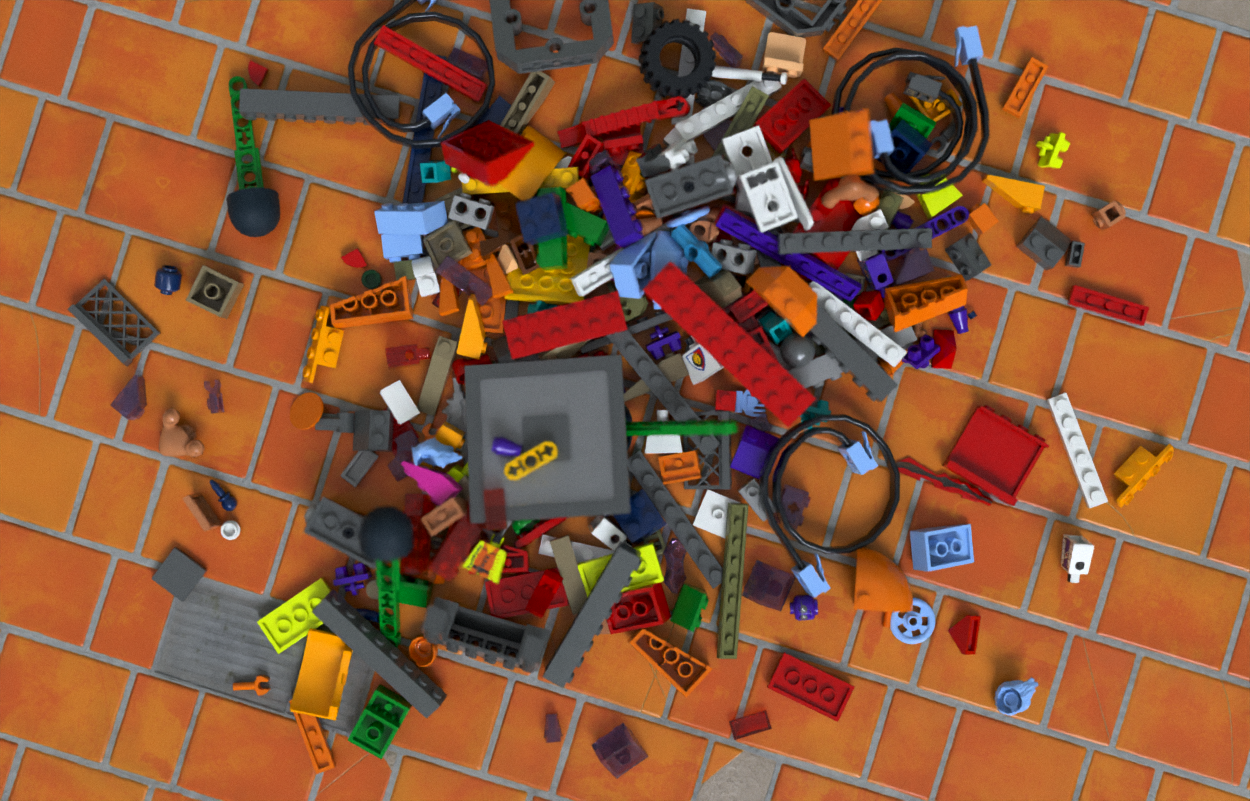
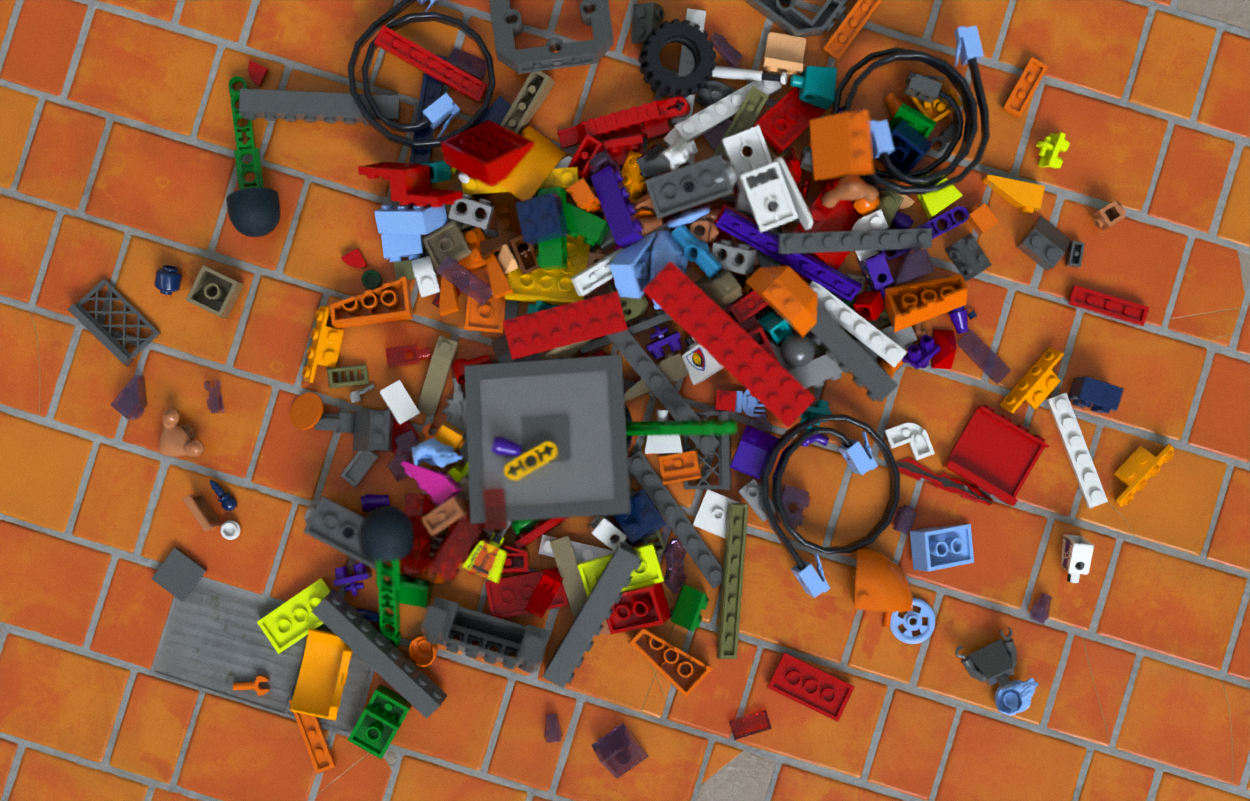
dark tan tile [366,579,379,599] -> none
light orange slope [456,294,488,359] -> none
clear purple slope [742,560,796,611] -> none
dark purple head [790,595,818,621] -> none
red slope [948,615,981,655] -> none
none -> olive slope [327,364,369,389]
none -> light grey hand [350,384,375,403]
none -> red bracket [358,161,463,208]
none -> dark purple cone [361,494,390,513]
none -> red brick [640,119,670,142]
none -> teal torso [790,66,837,110]
none -> dark purple arm [801,434,829,447]
none -> white plate [884,423,935,460]
none -> clear purple brick [892,504,917,534]
none -> dark grey torso [955,627,1017,690]
none -> tile [956,329,1011,384]
none -> light orange bracket [999,347,1064,413]
none -> clear purple cone [1029,593,1052,624]
none -> dark blue brick [1068,376,1124,414]

